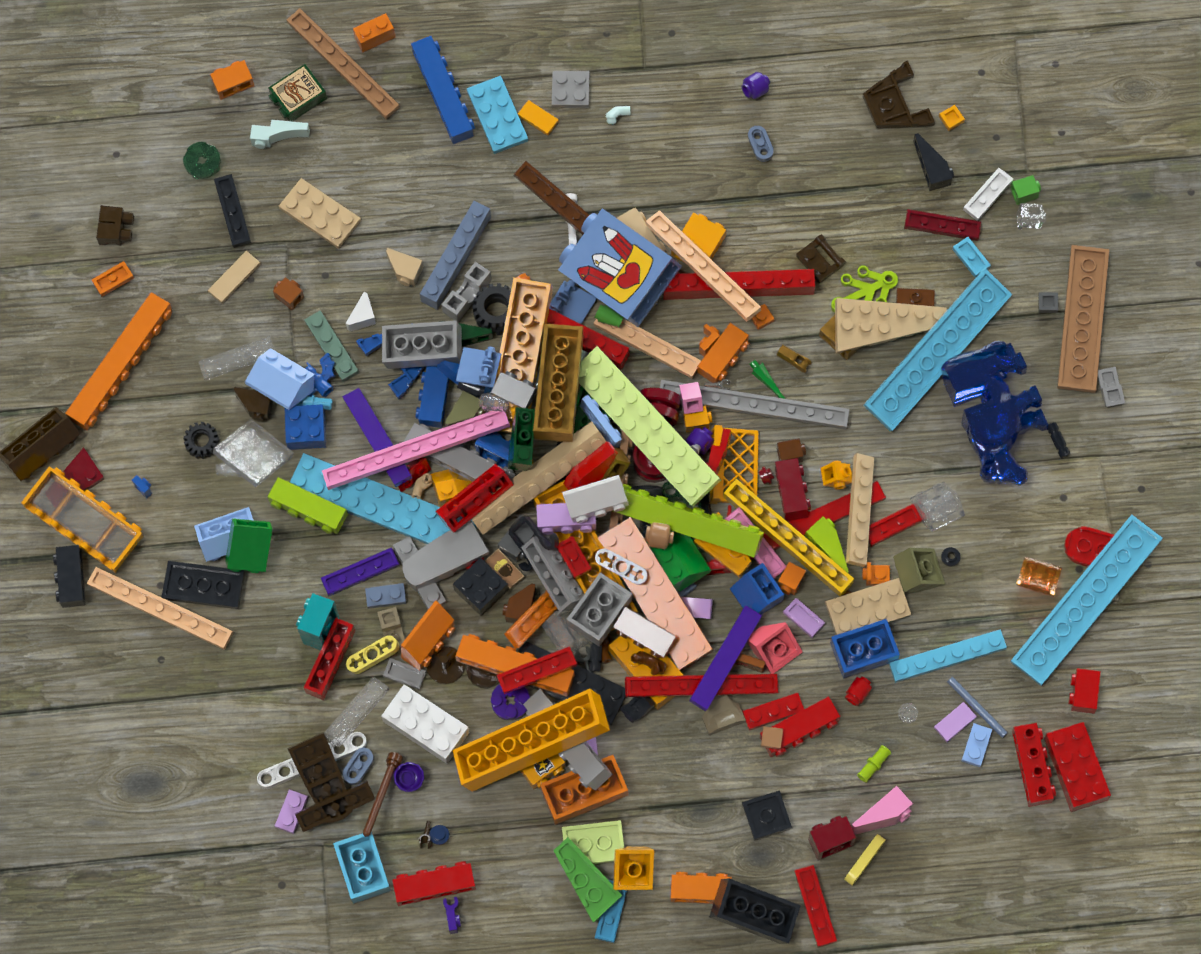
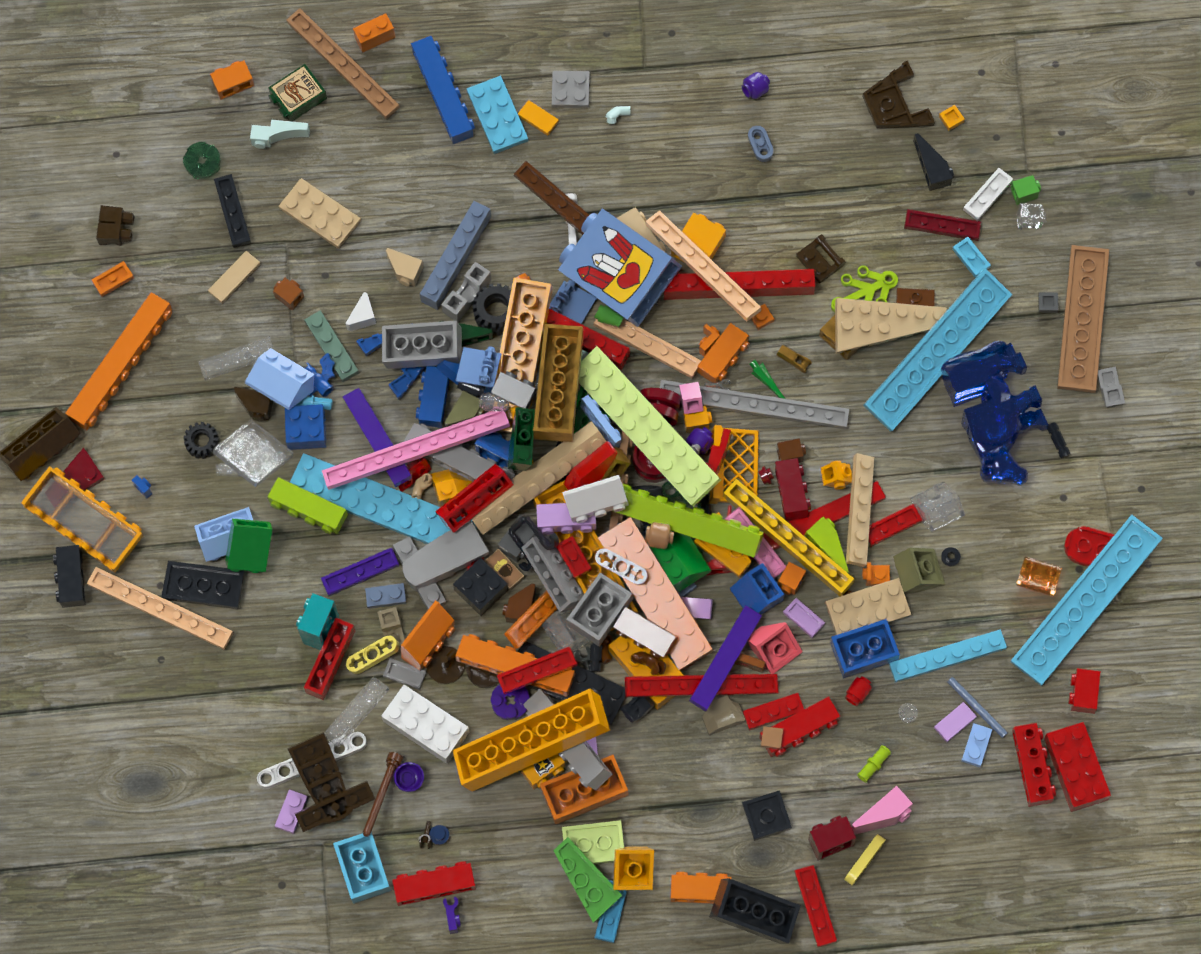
sand blue plate [343,748,374,785] -> none

